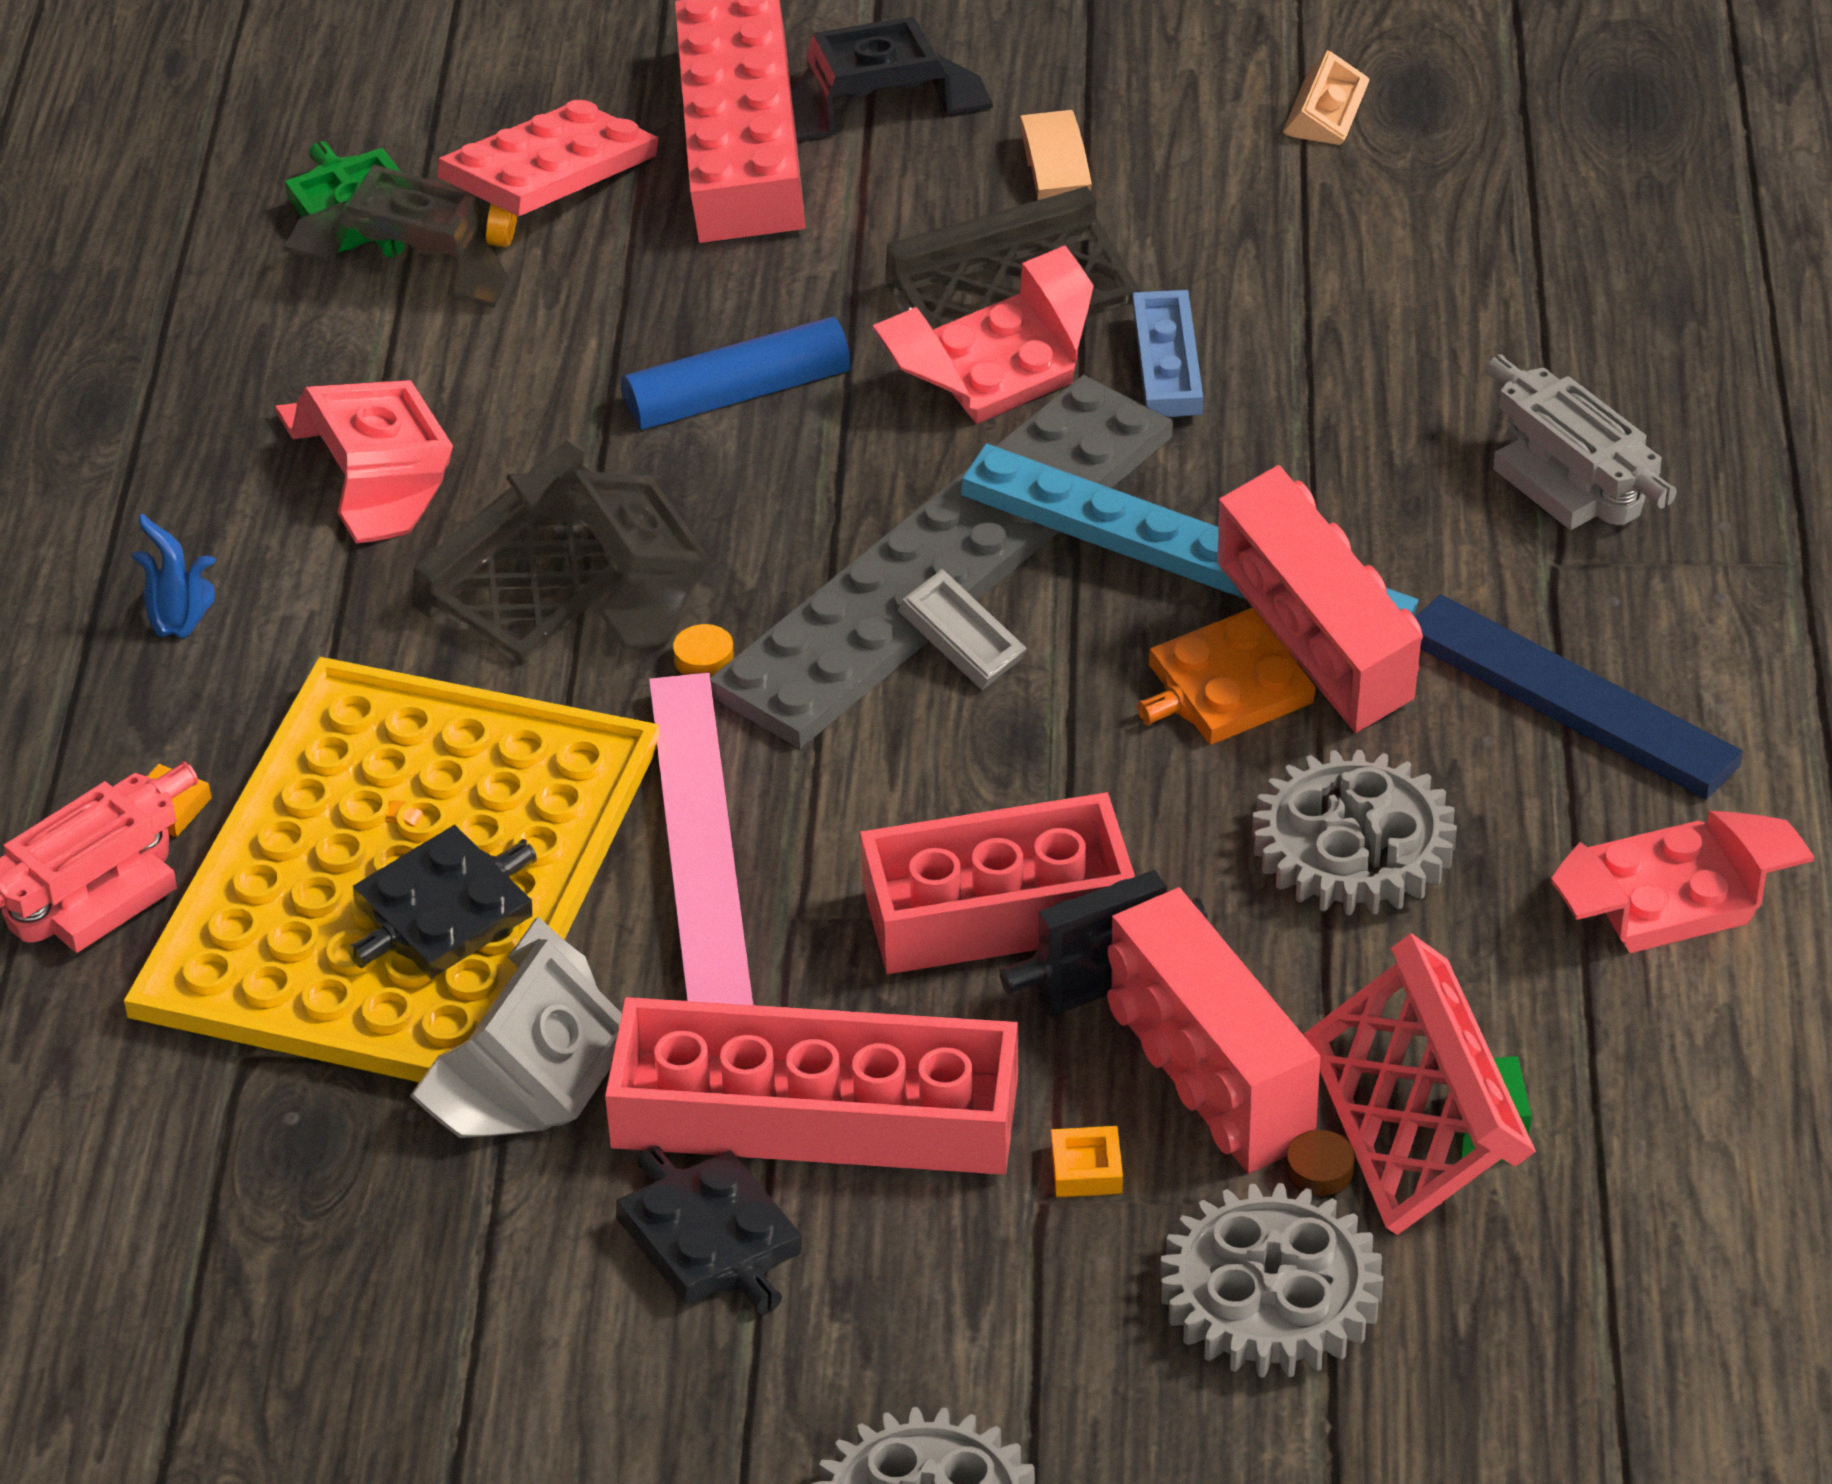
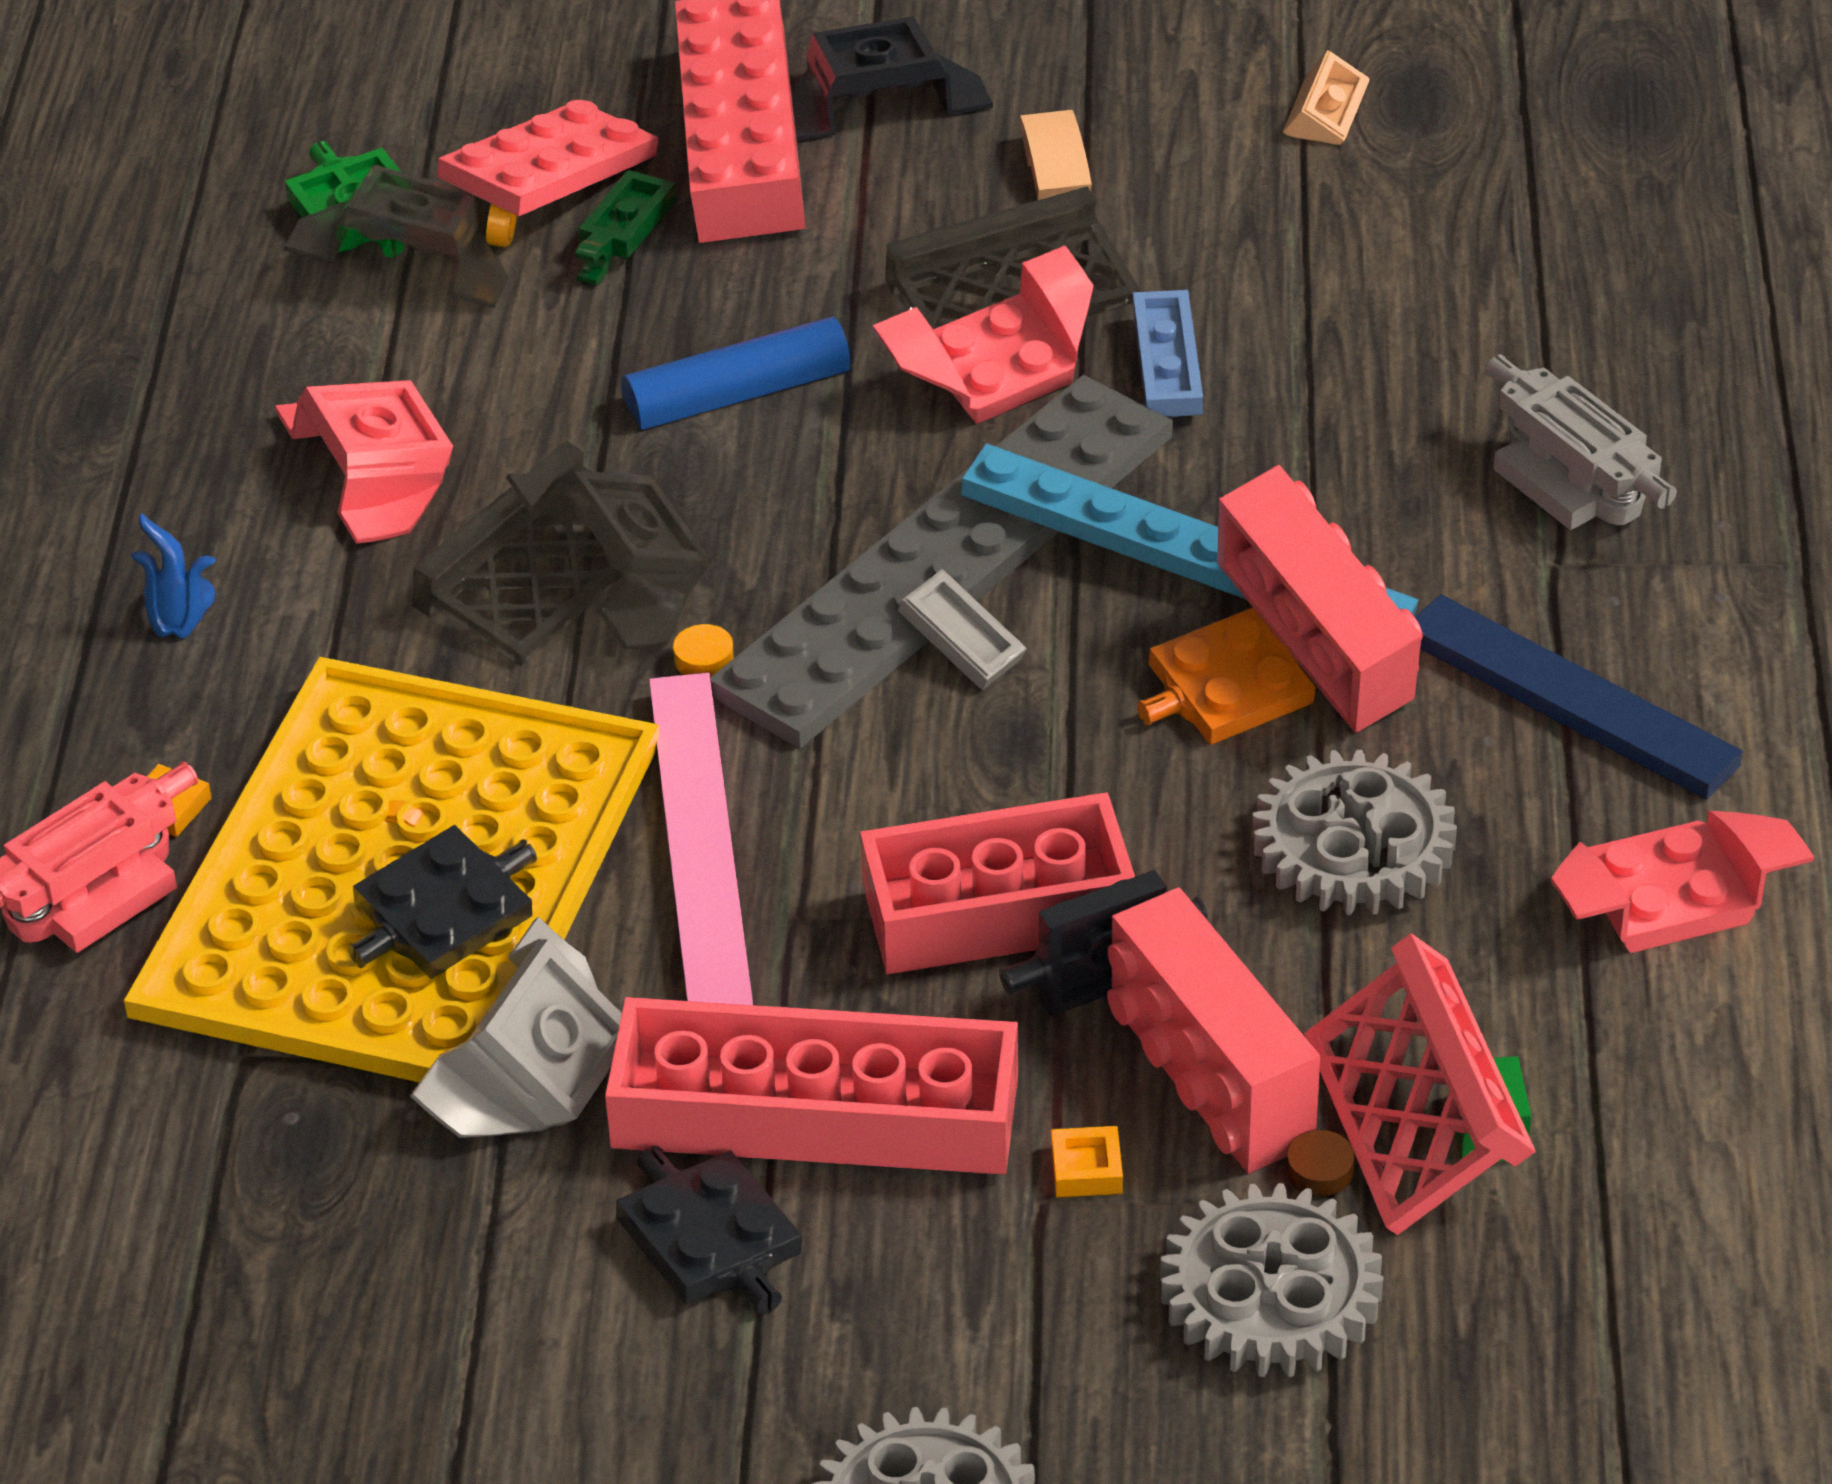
none -> dark green plate [575,170,677,286]

